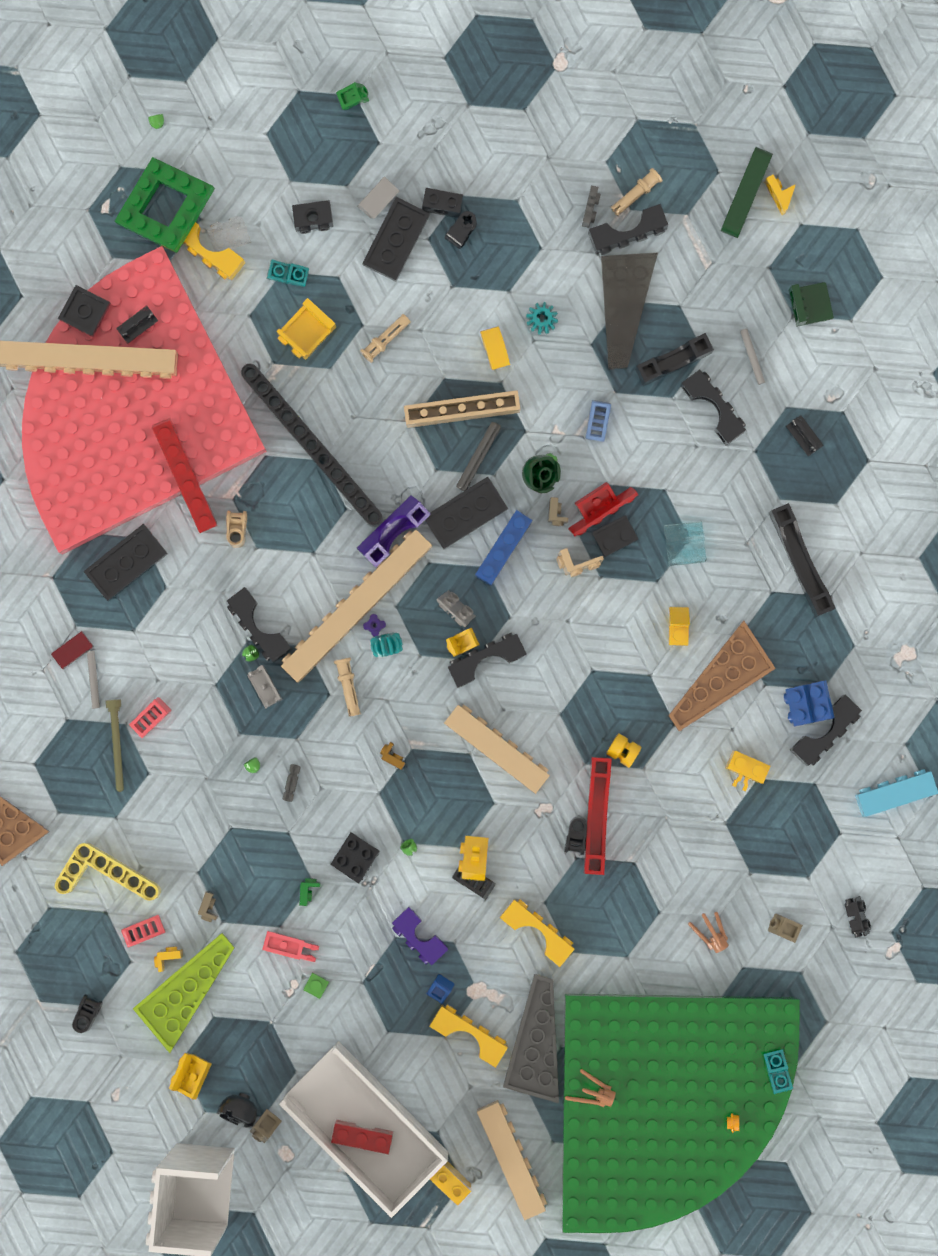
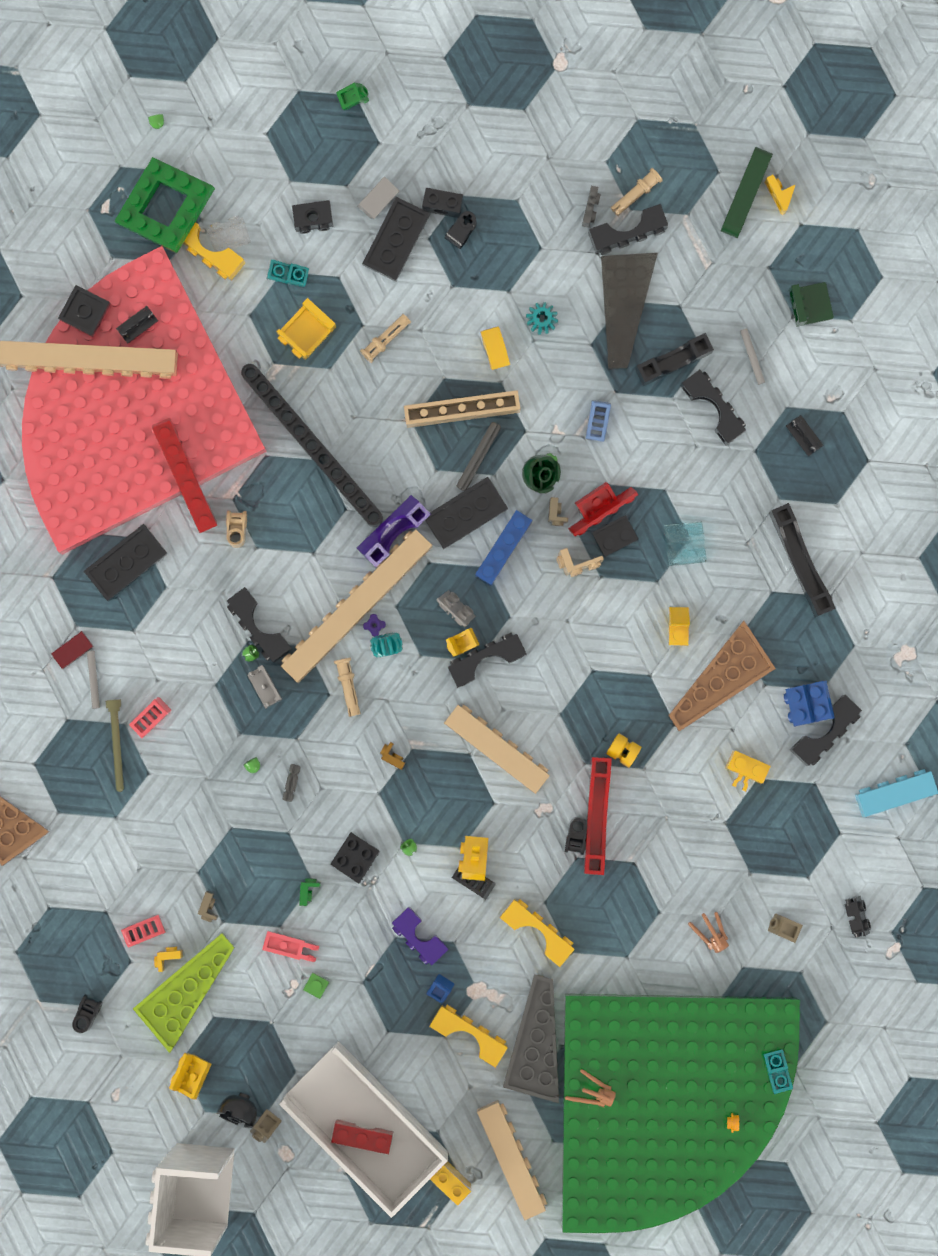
light yellow beam [55,843,161,901] -> none

